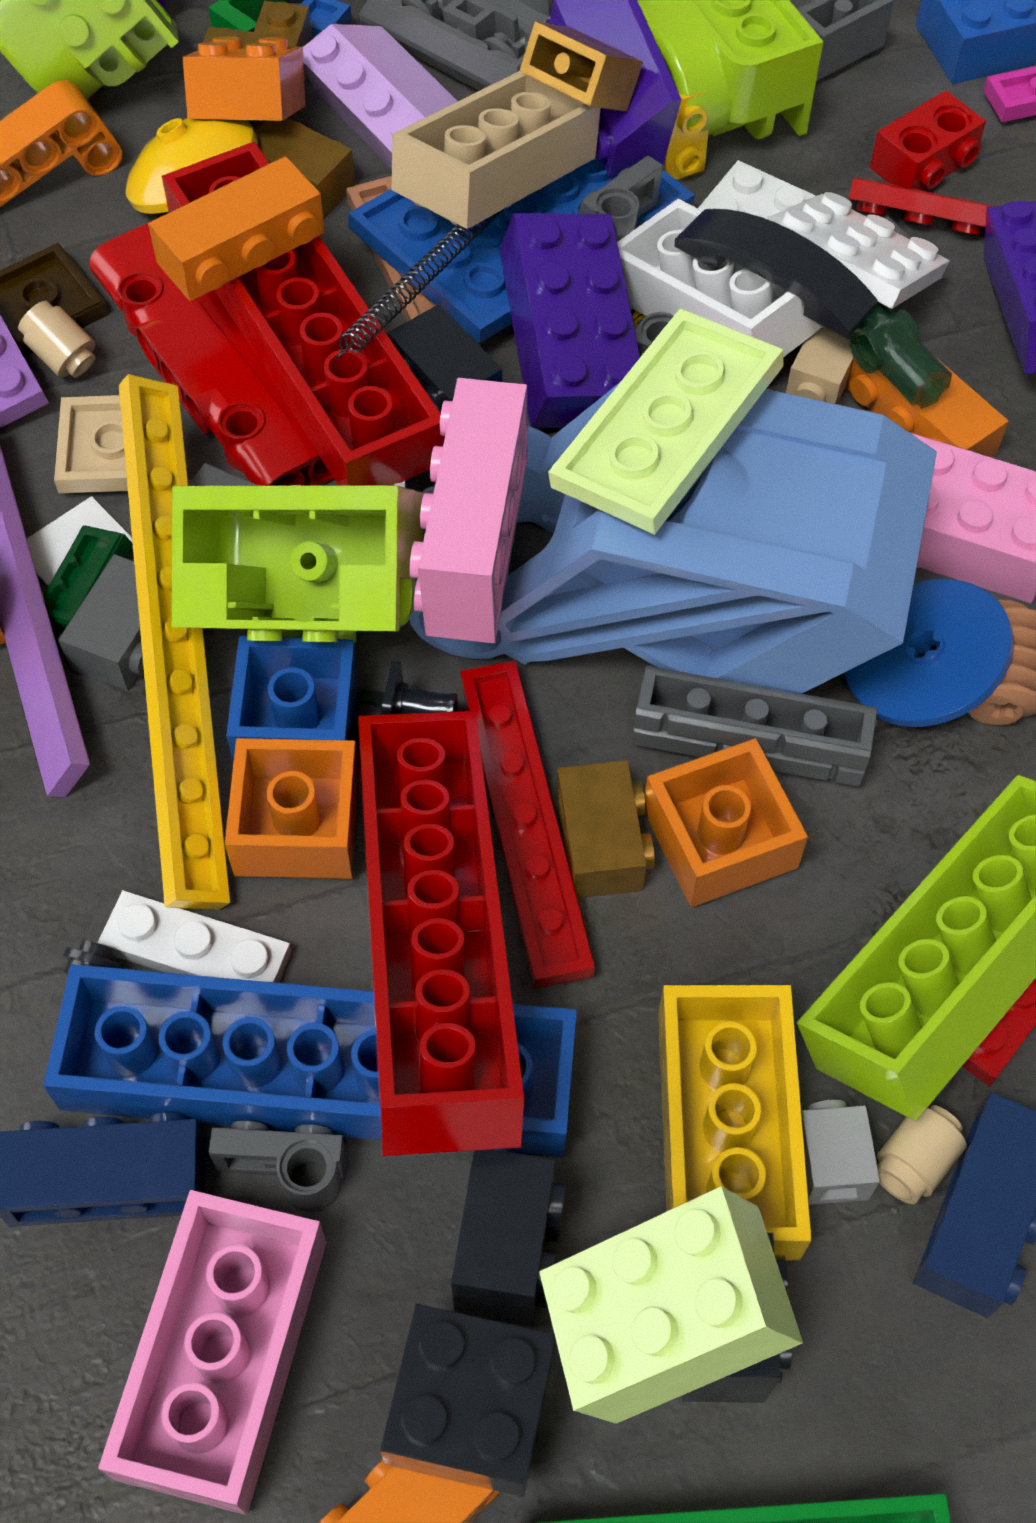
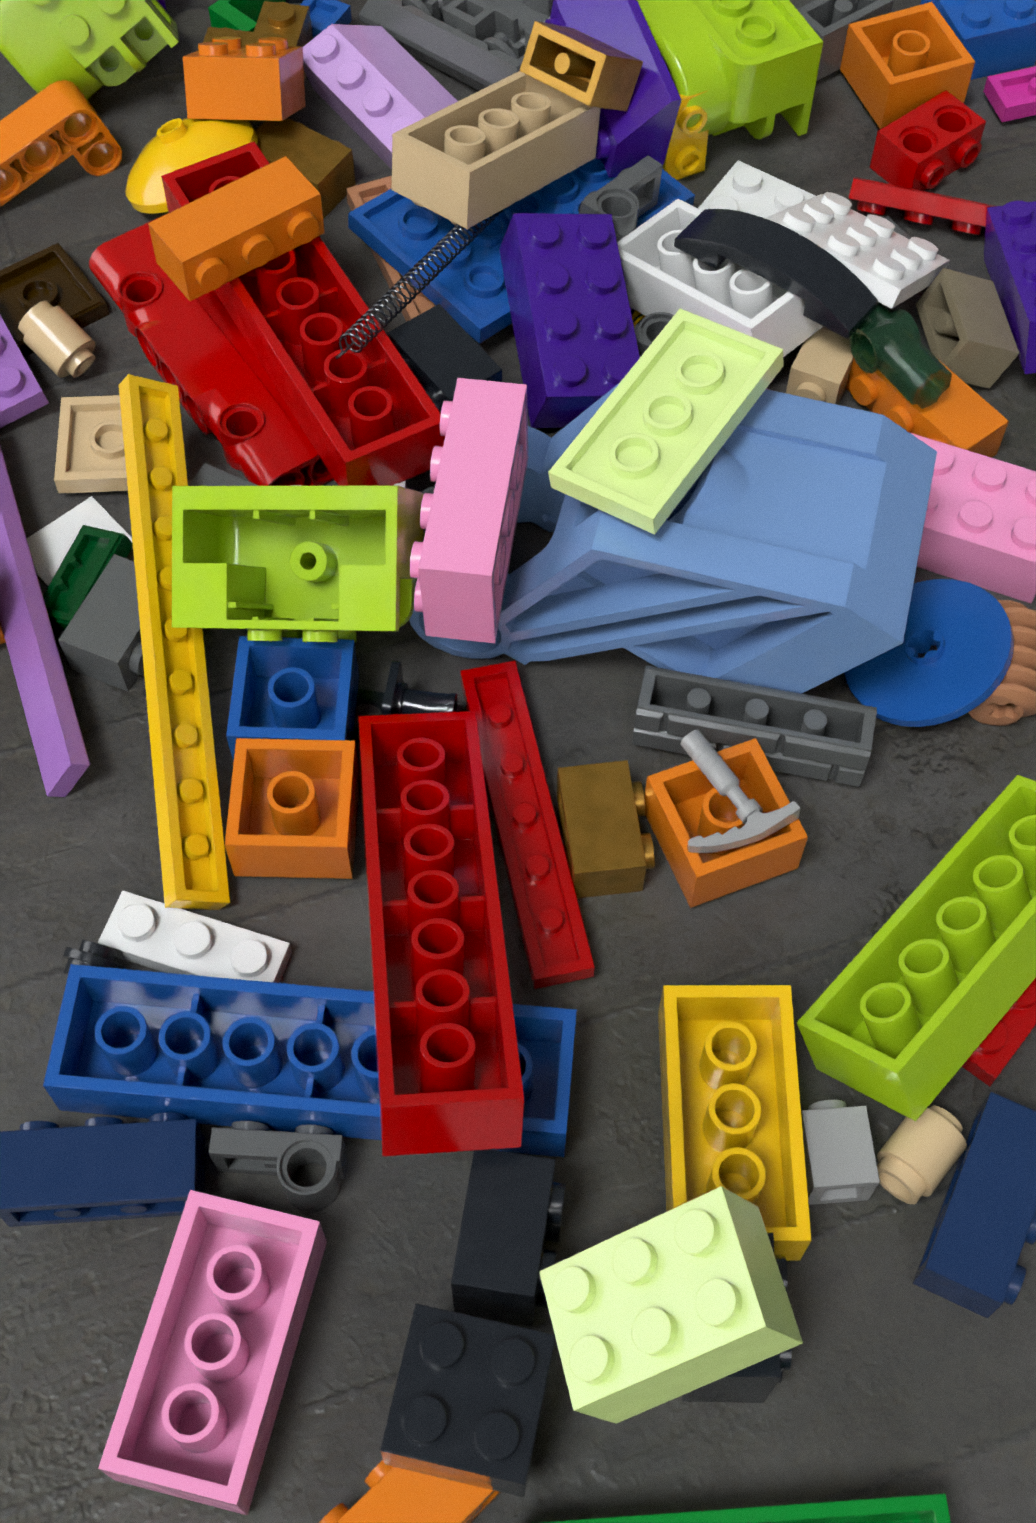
none -> light grey piece [680,730,801,853]
none -> orange brick [840,2,975,129]
none -> dark tan brick [915,268,1019,389]

